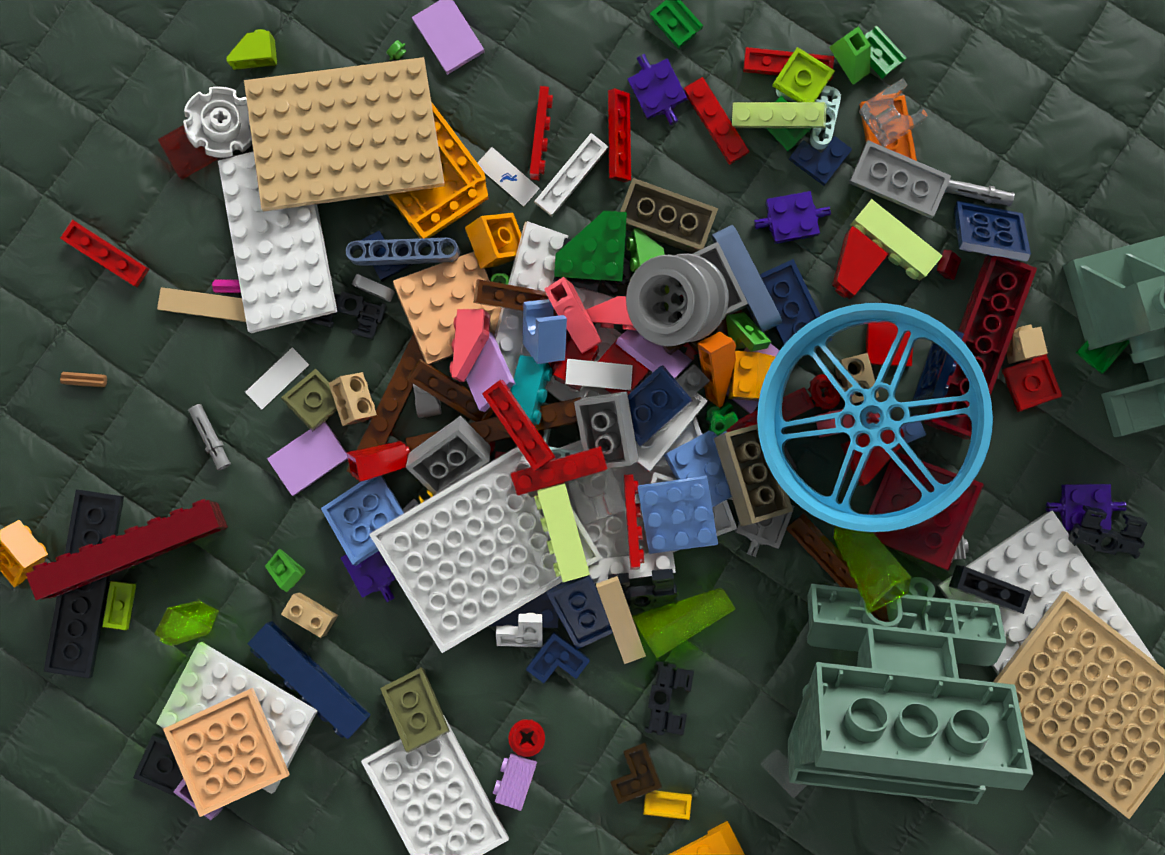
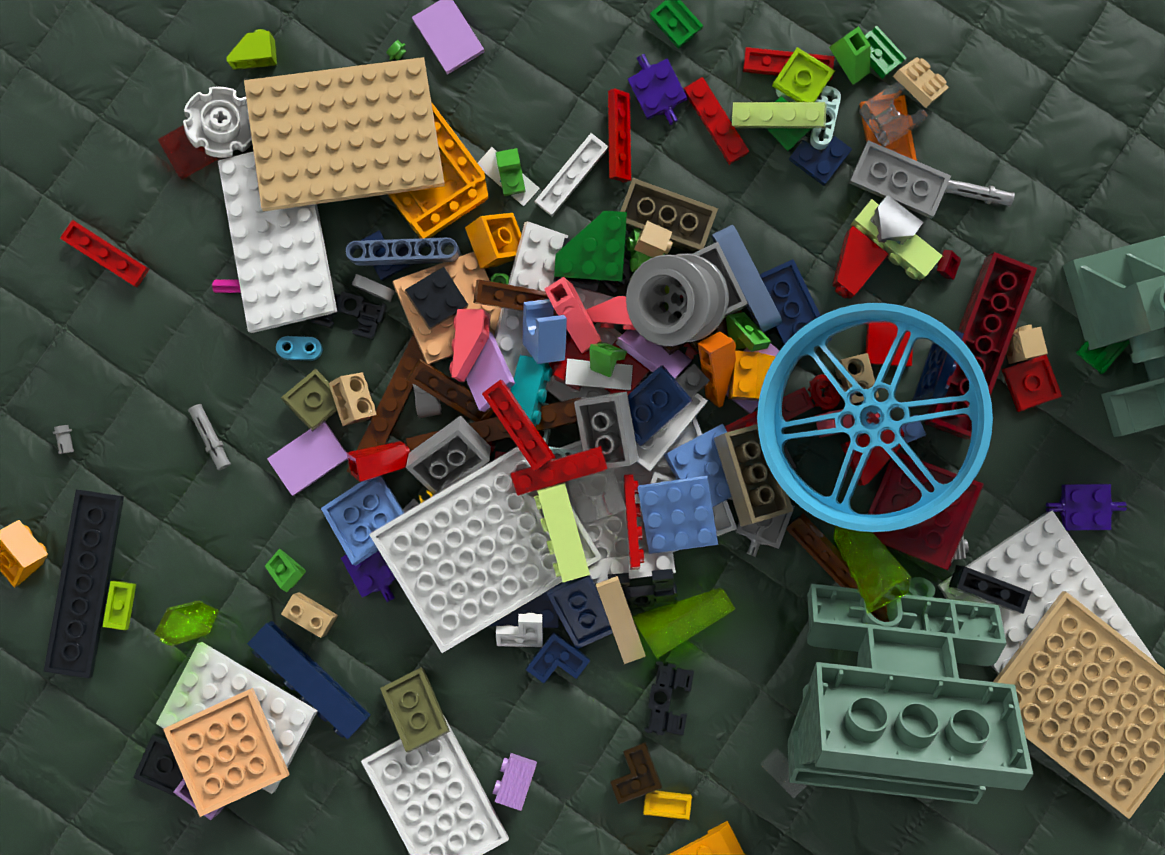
dark red brick [26,499,228,600] -> none
medium nougat axle [60,372,107,387] -> none
tan tile [157,287,246,322] -> none
white sticker [245,347,309,409] -> none
red gear [508,719,545,757] -> none
red plate [530,86,553,180] -> none
green piece [705,402,738,436] -> none
dark purple plate [754,191,831,244] -> none
dark blue plate [954,201,1031,261] -> none
black piece [1069,505,1148,559] -> none
none -> light grey pin [53,425,74,454]
none -> medium azure plate [276,336,323,361]
none -> black plate [405,267,468,330]
none -> bright green slope [495,148,526,196]
none -> bright green slope [589,343,627,377]
none -> tan brick [634,221,673,258]
none -> slope [870,194,923,245]
none -> tan plate [893,57,949,108]

